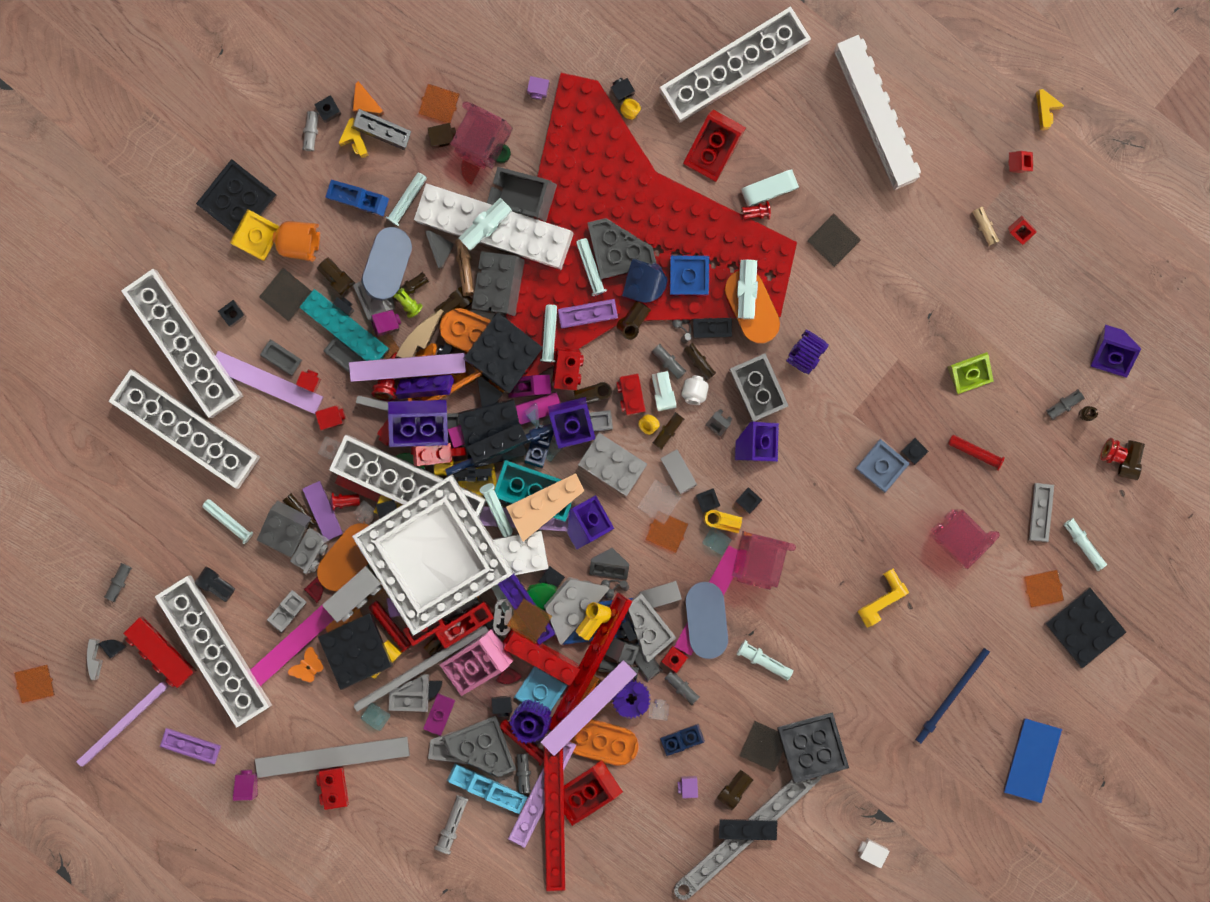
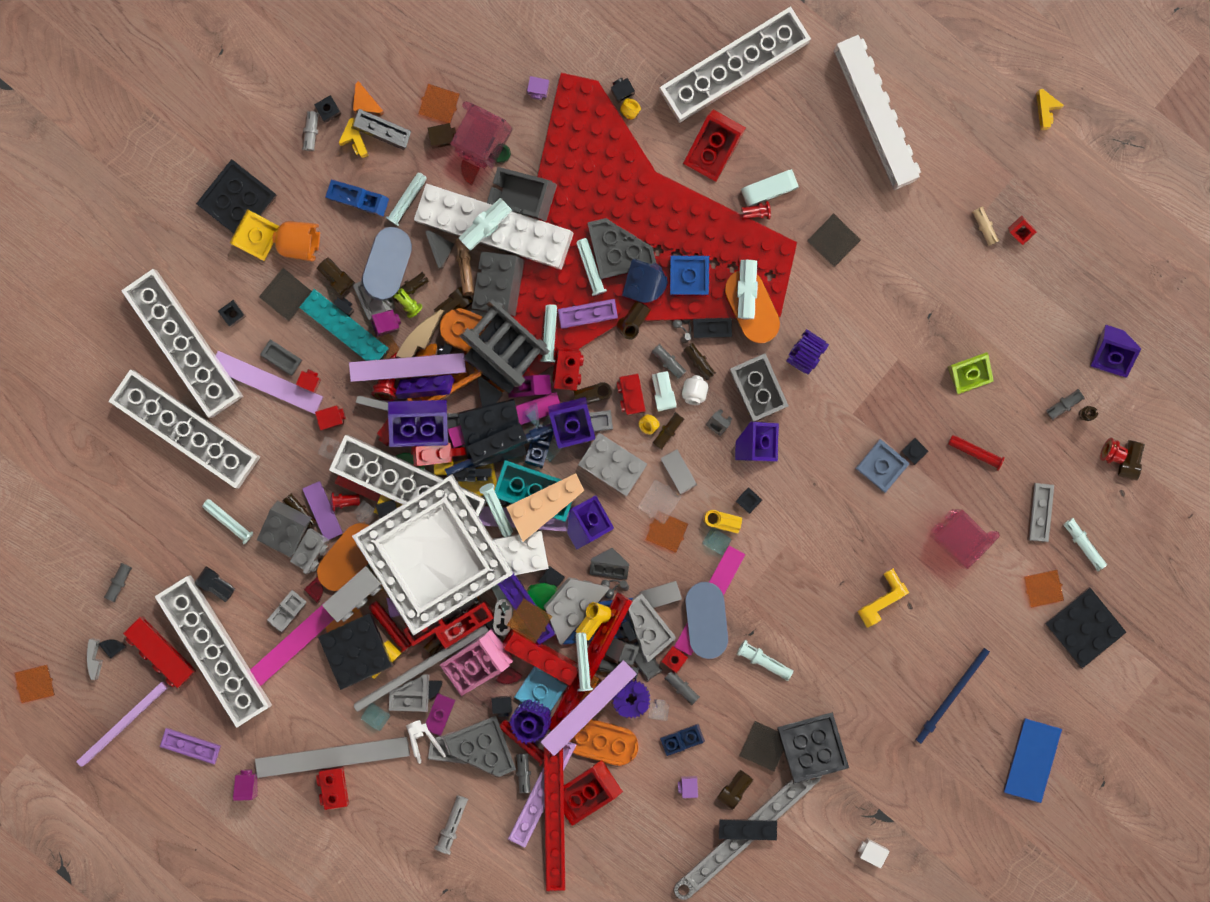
orange animal [288,647,324,683] -> none
dark grey tile [323,336,364,373] -> none
medium azure slope [447,763,527,814] -> none
black plate [696,488,720,513] -> none
clear pink container [732,531,796,590] -> none
red plate [1008,151,1033,173] -> none
none -> white plant [406,720,446,764]
none -> dark grey fence [459,299,550,387]
none -> light aqua axle [576,633,593,691]

